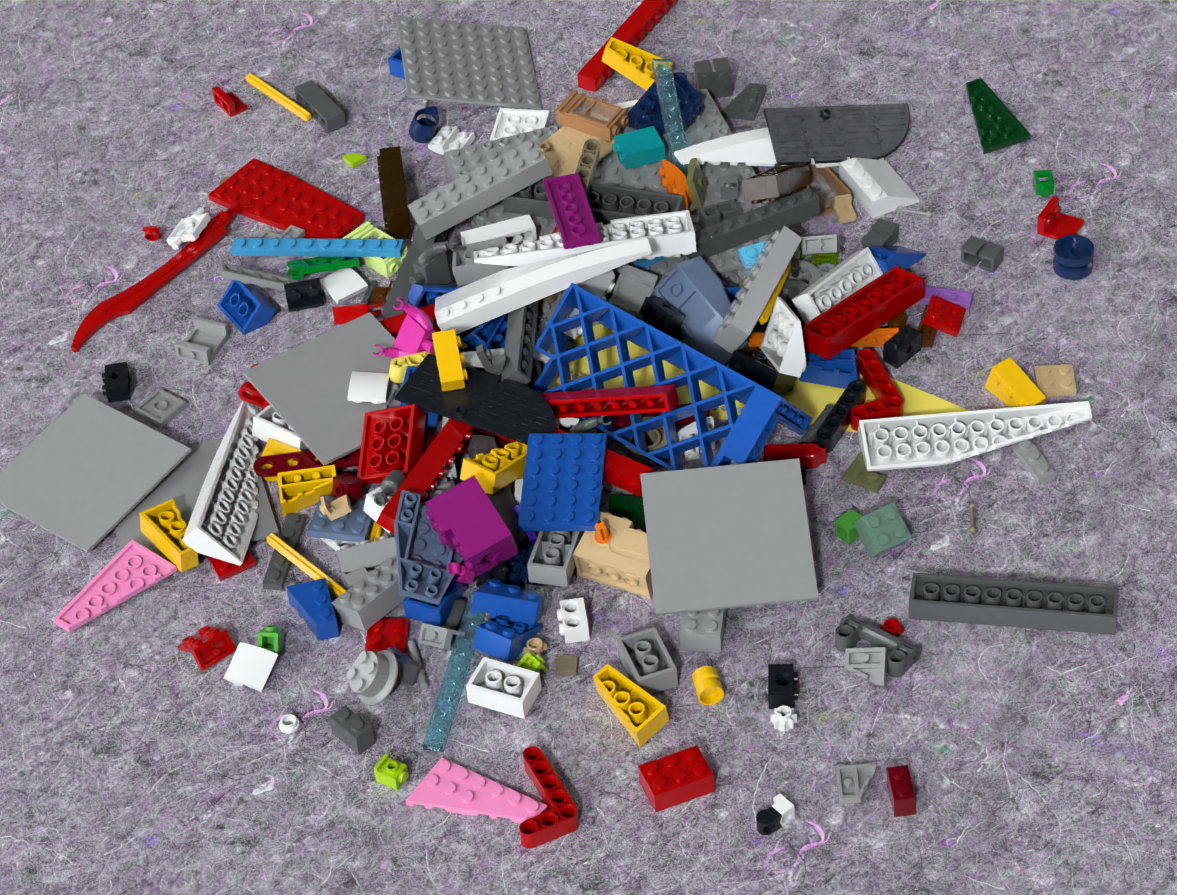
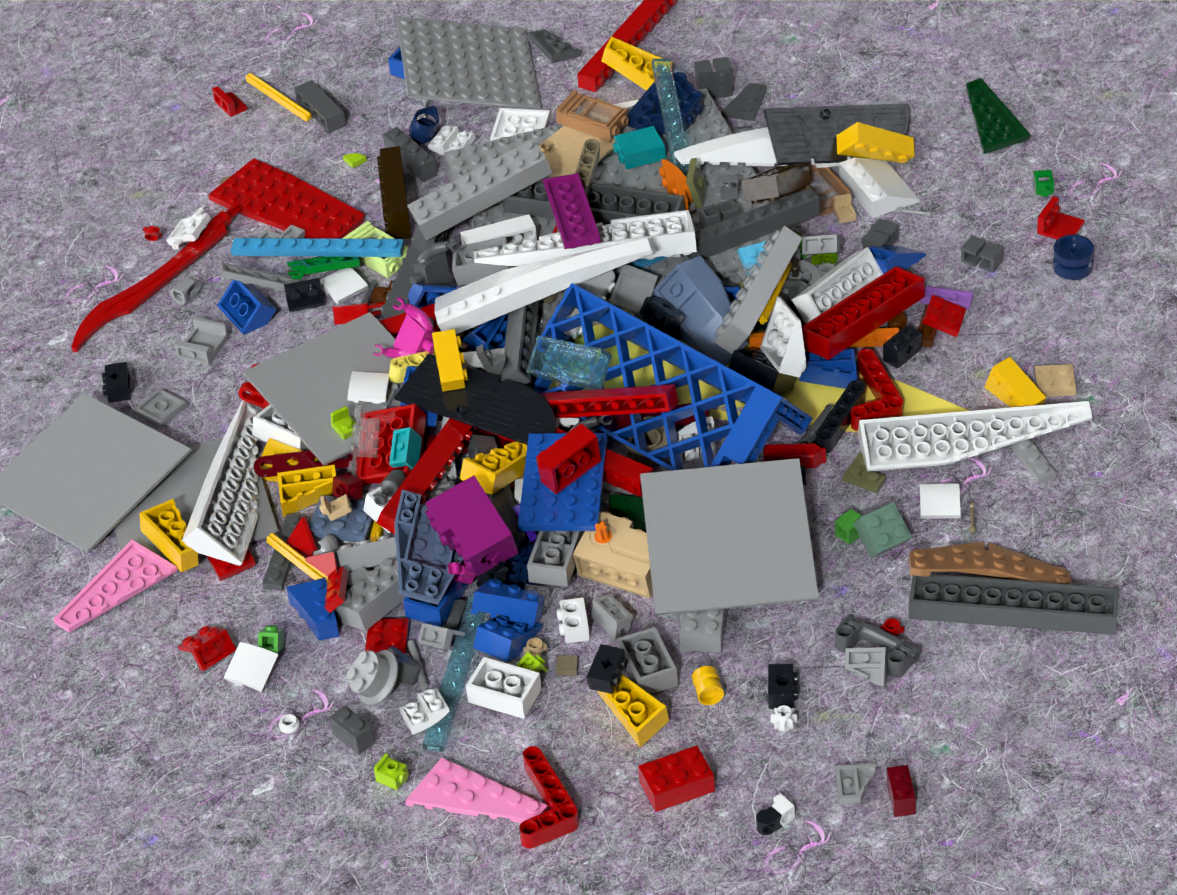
none -> light grey rock [170,278,201,305]
none -> red slope [286,517,317,558]
none -> slope [305,552,340,577]
none -> light grey hair [313,534,339,557]
none -> red plate [324,566,348,613]
none -> lime bracket [331,406,360,440]
none -> clear bracket [349,401,381,477]
none -> dark grey brick [383,127,437,182]
none -> teal panel [389,427,422,470]
none -> white slope [399,688,449,735]
none -> clear light blue brick [526,335,612,390]
none -> dark grey wing [529,29,581,62]
none -> red brick [536,423,601,495]
none -> black brick [586,644,628,694]
none -> light grey hinge [591,594,634,640]
none -> yellow wedge [836,122,915,163]
none -> medium nougat wing [908,541,1072,584]
none -> white slope [920,484,961,519]

